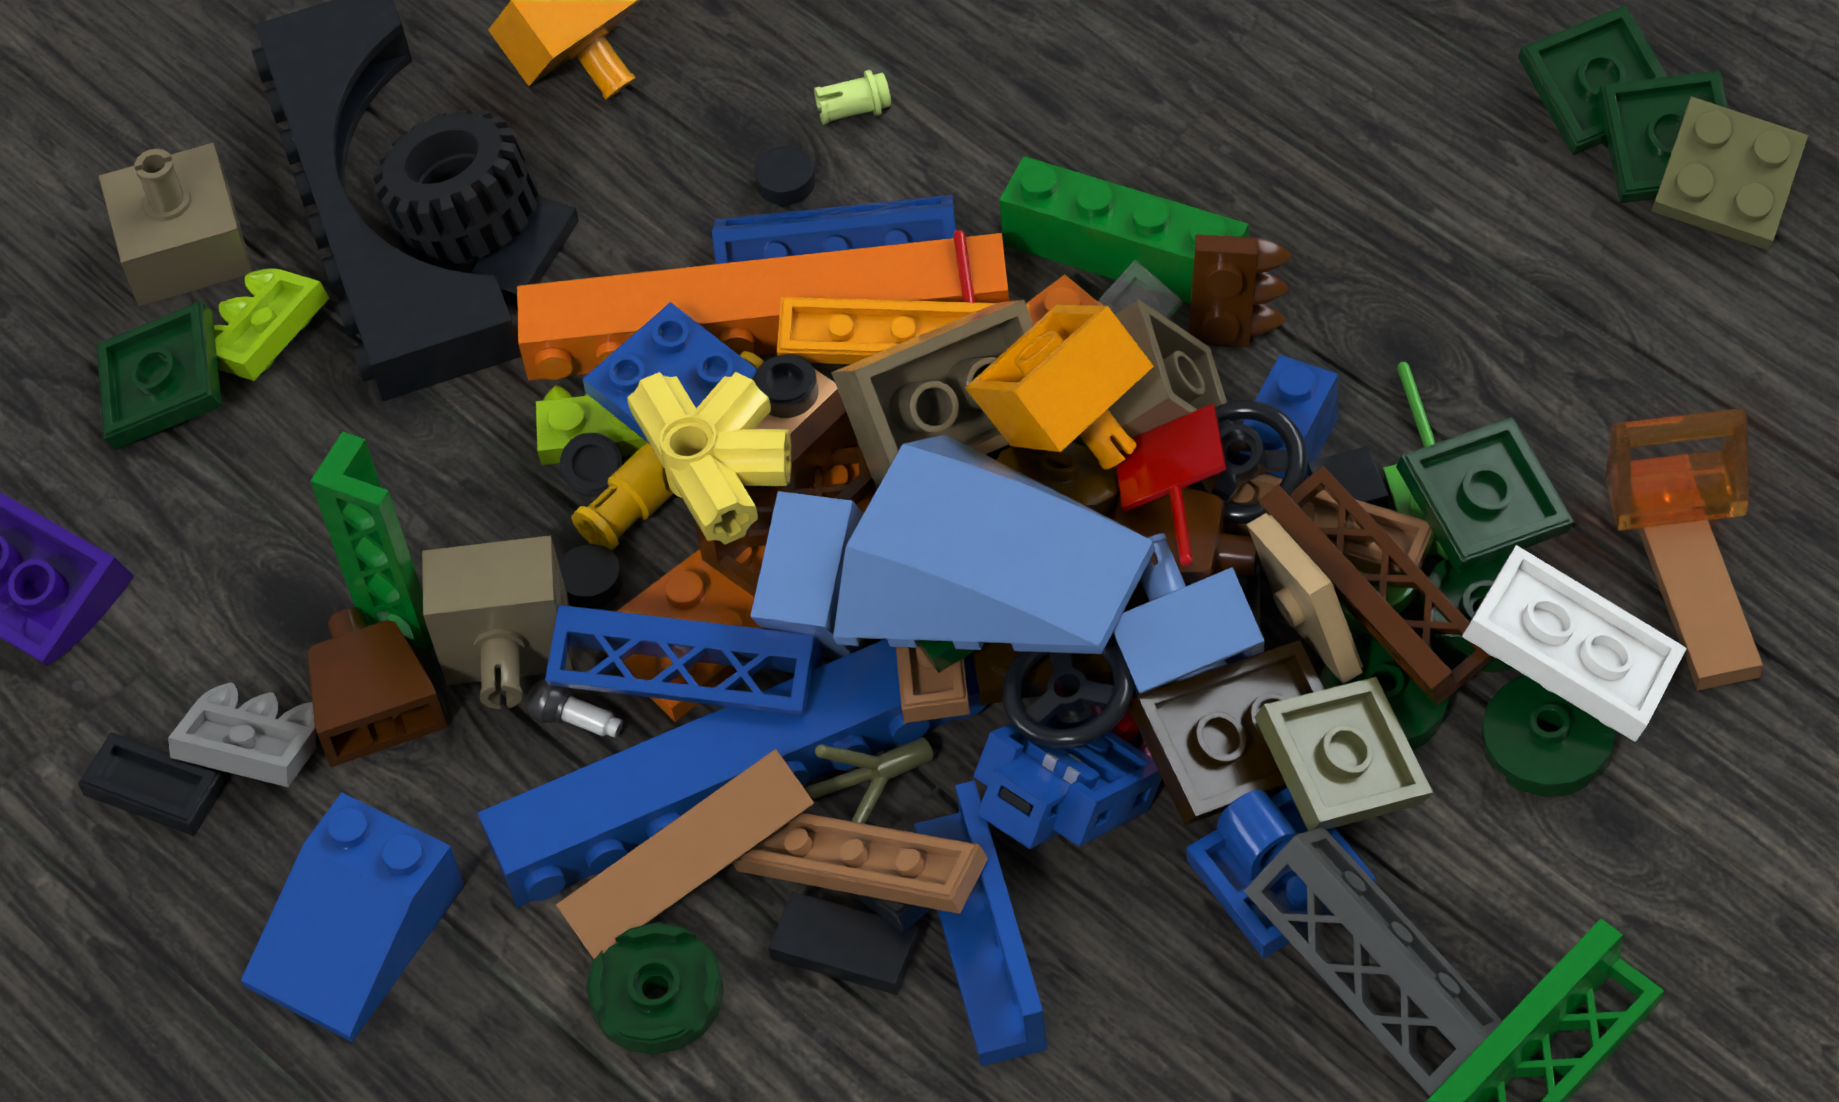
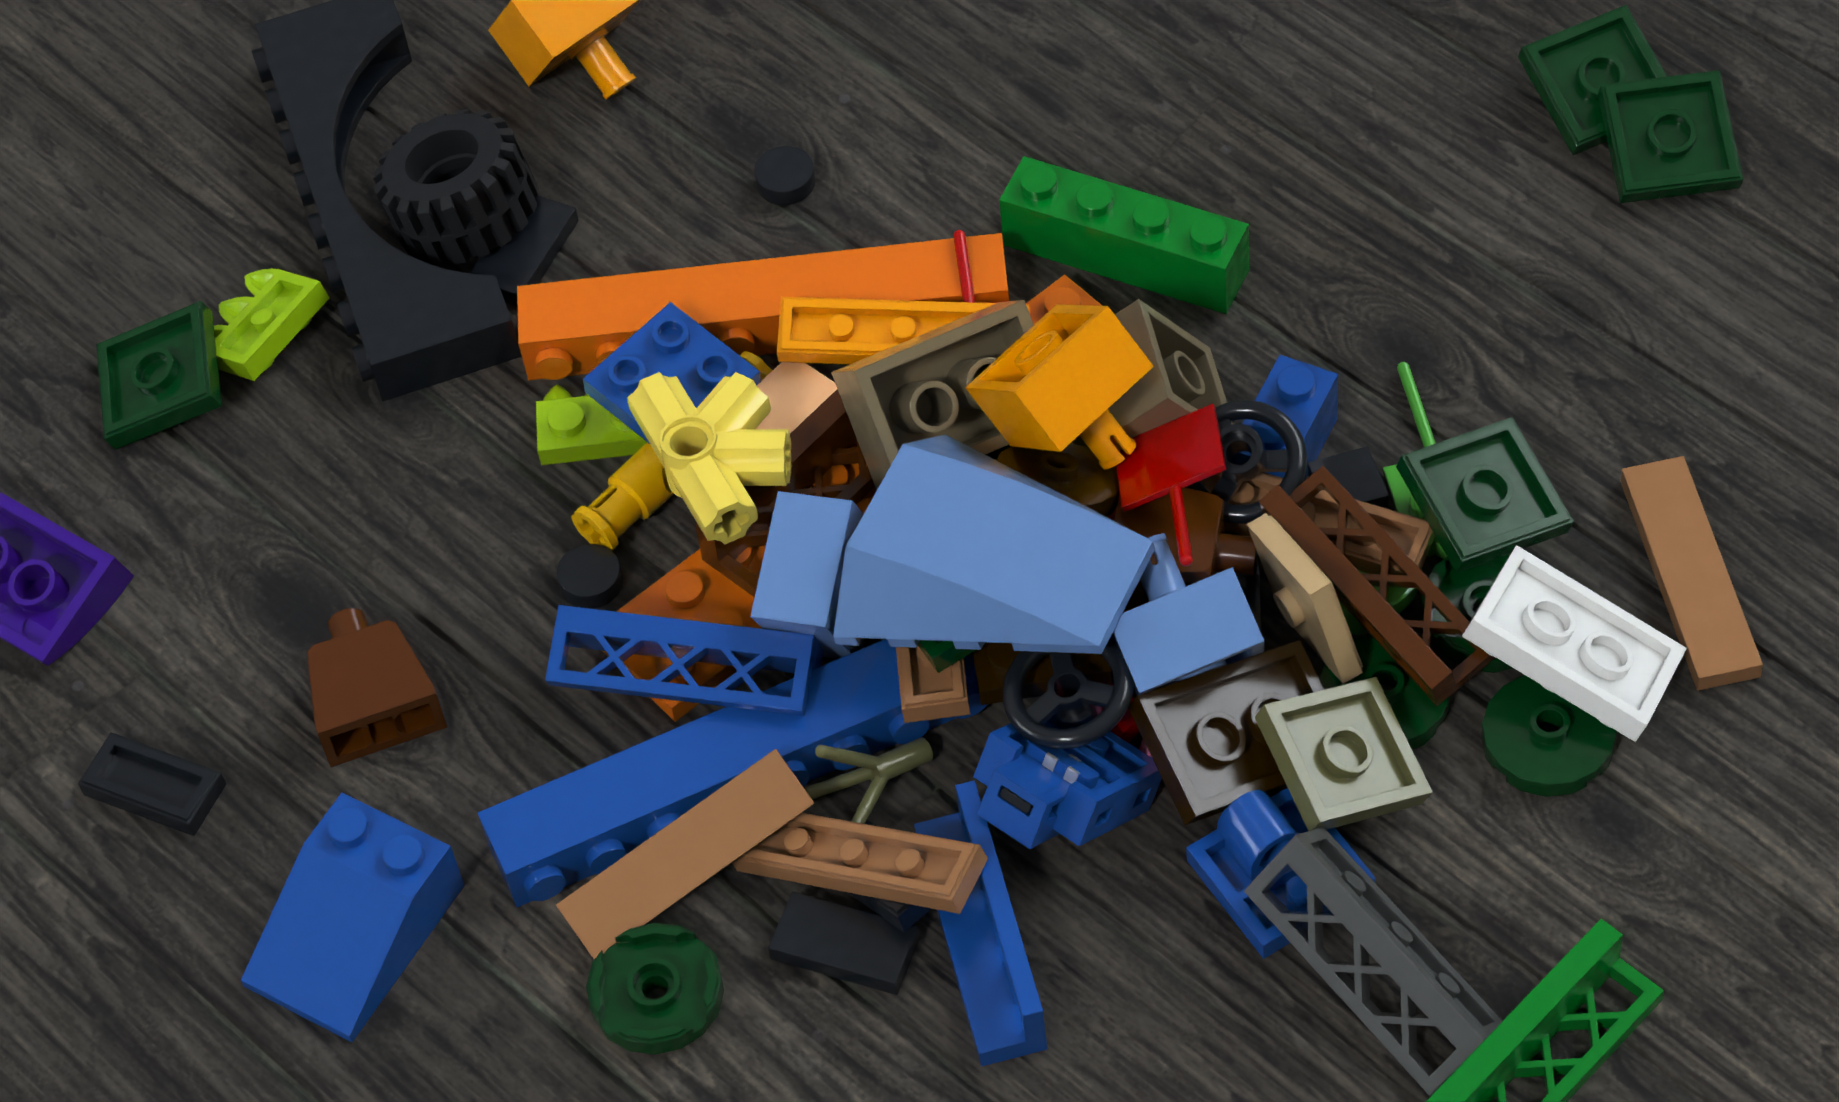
dark tan brick [99,143,253,307] -> none
light grey plate [168,682,317,787] -> none
green fence [310,431,432,651] -> none
dark tan brick [422,535,573,709] -> none
piece [527,679,623,738] -> none
black tile [560,433,624,497] -> none
blue fence [712,194,956,264] -> none
black tile [754,355,818,418] -> none
yellowish green pin [814,70,891,125] -> none
clear plate [1094,260,1183,319] -> none
reddish brown plate [1188,234,1291,347] -> none
clear orange tile [1605,408,1749,531] -> none
olive plate [1651,96,1808,251] -> none

